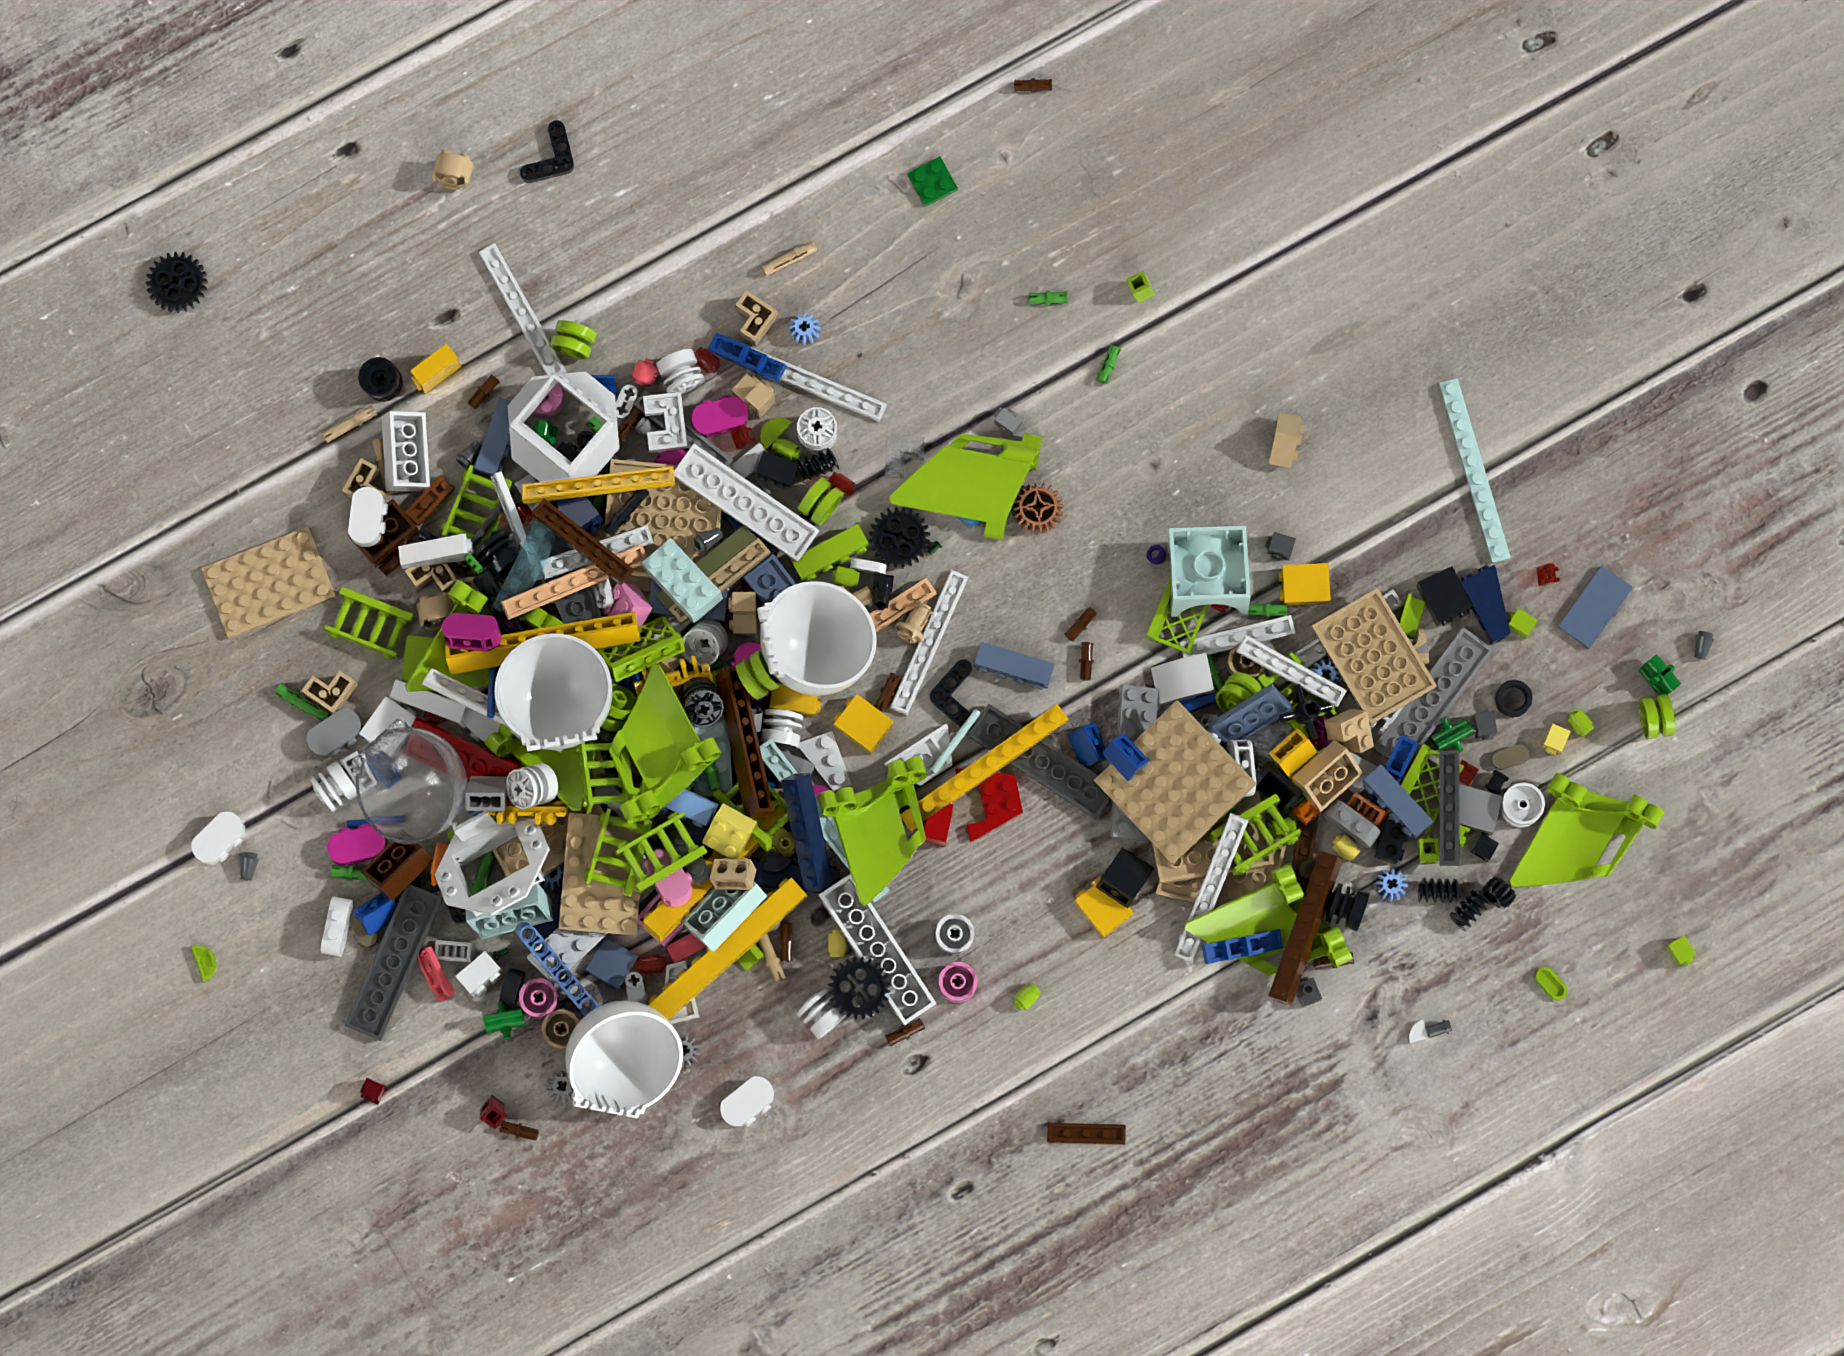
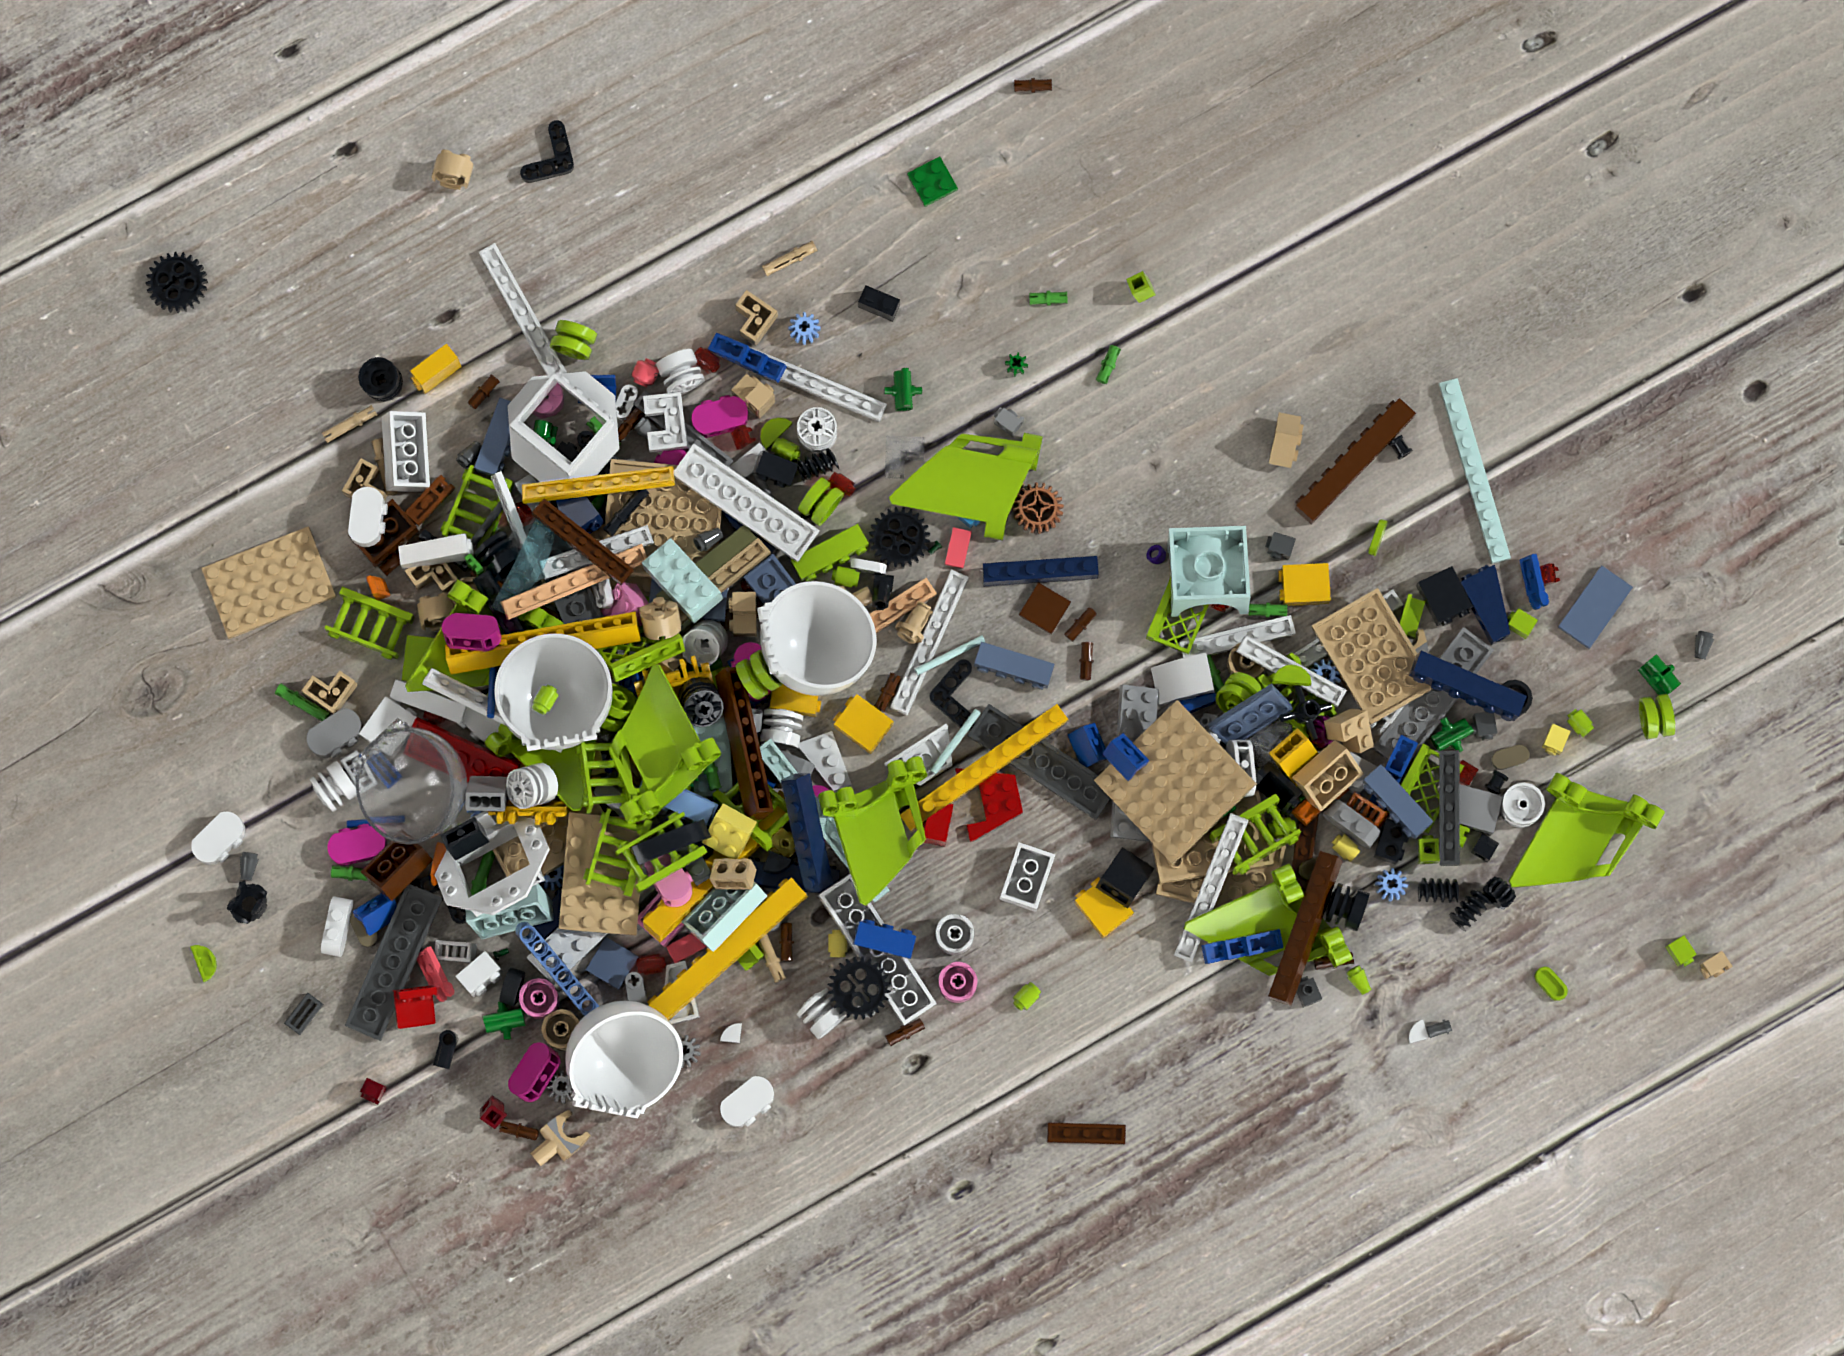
none -> black piece [227,880,268,924]
none -> dark grey tile [284,993,324,1035]
none -> orange slope [366,575,390,601]
none -> red bracket [393,985,437,1029]
none -> black piece [433,1030,459,1070]
none -> black brick [441,816,489,861]
none -> dark pink brick [508,1042,560,1102]
none -> tan connector [530,1110,591,1166]
none -> lime brick [532,685,559,715]
none -> black slope [631,819,711,866]
none -> tan brick [639,597,681,640]
none -> white tile [720,1023,742,1043]
none -> blue brick [853,919,916,959]
none -> black brick [858,285,900,322]
none -> green pin [884,368,922,411]
none -> light aqua bar [915,635,985,675]
none -> coral tile [945,527,972,569]
none -> dark blue brick [982,556,1099,586]
none -> white brick [1000,842,1055,912]
none -> green gear [1005,352,1028,377]
none -> reddish brown tile [1019,582,1071,635]
none -> lime tile [1272,665,1312,686]
none -> reddish brown brick [1295,398,1416,525]
none -> lime cone [1346,965,1372,995]
none -> lime tile [1368,519,1388,556]
none -> black bush [1388,435,1413,460]
none -> dark blue brick [1409,650,1527,721]
none -> blue hinge [1519,554,1549,610]
none -> tan brick [1700,951,1733,979]

